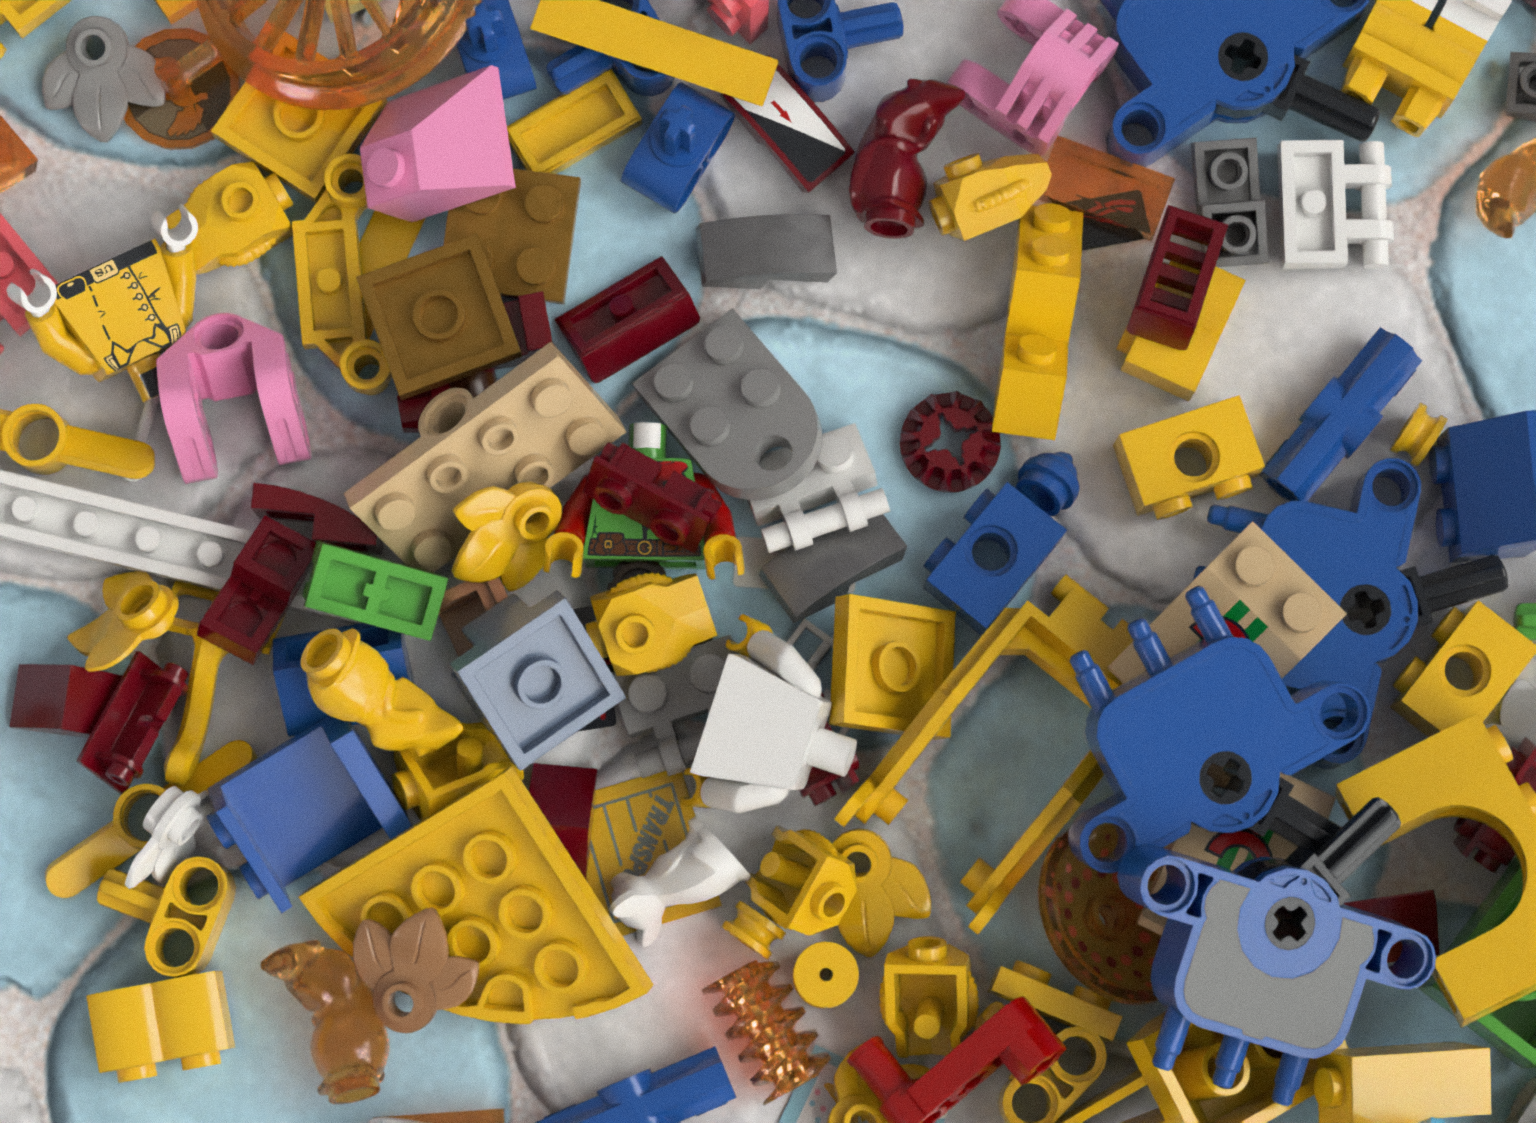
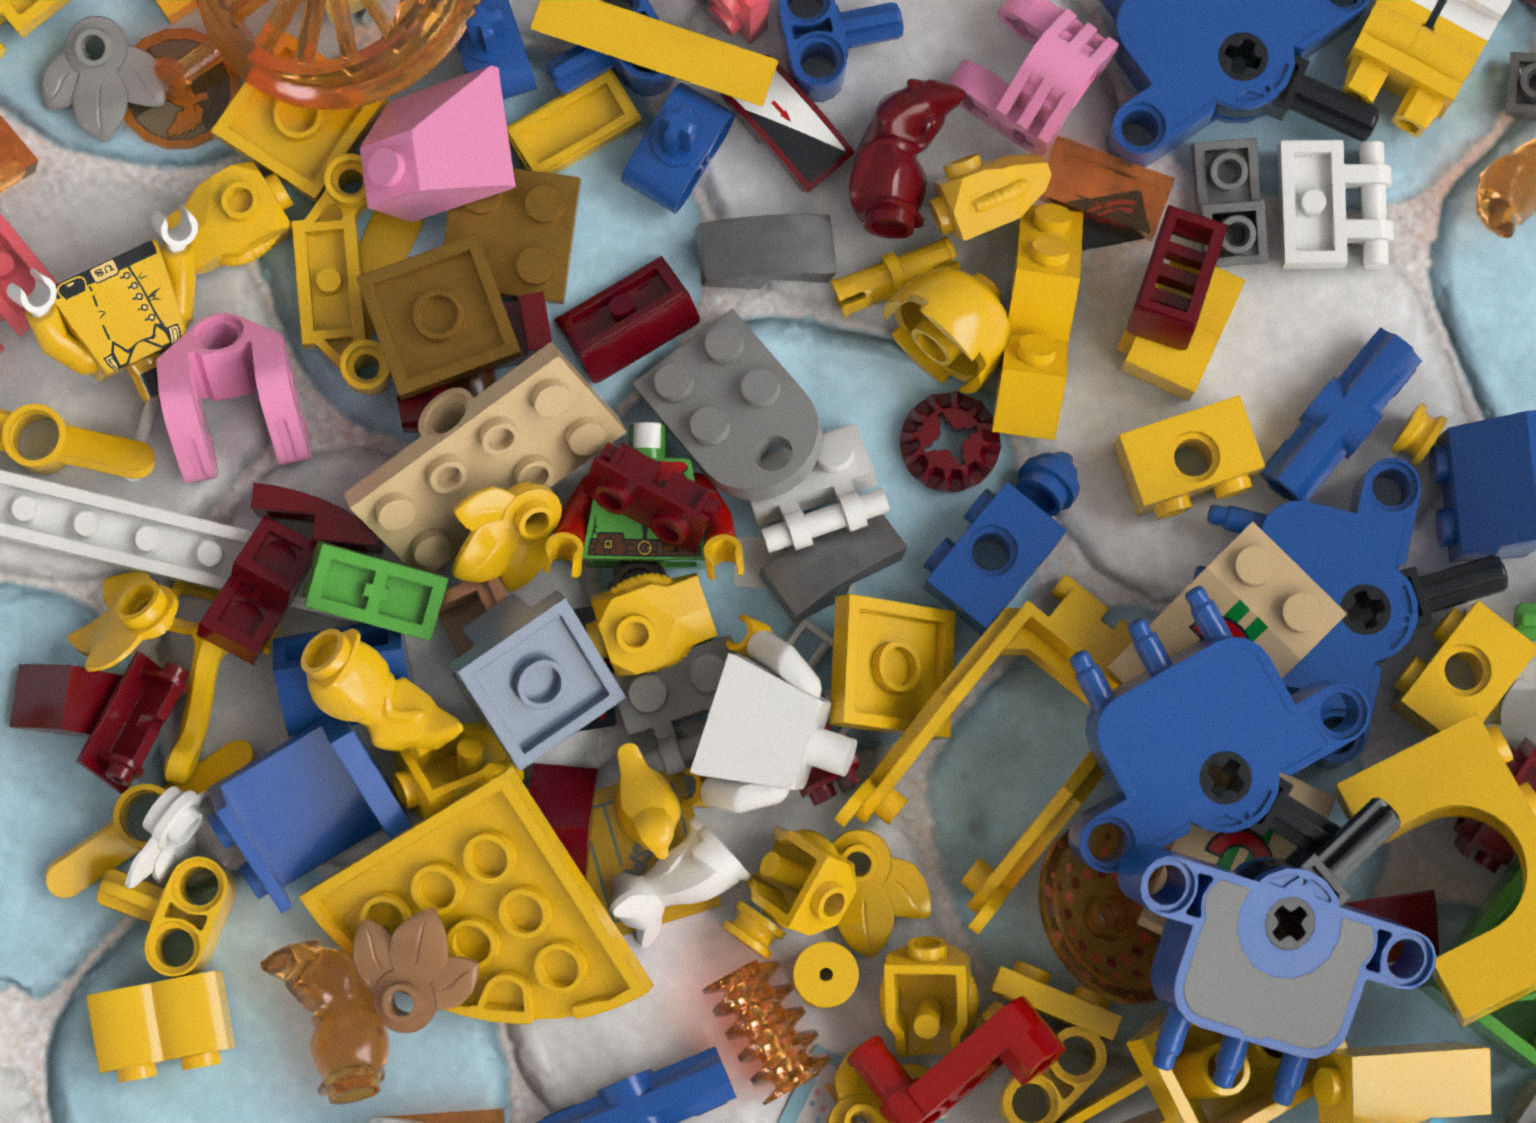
none -> yellow animal [614,742,681,860]
none -> yellow pin [830,236,961,318]
none -> yellow cylinder [882,267,1011,394]

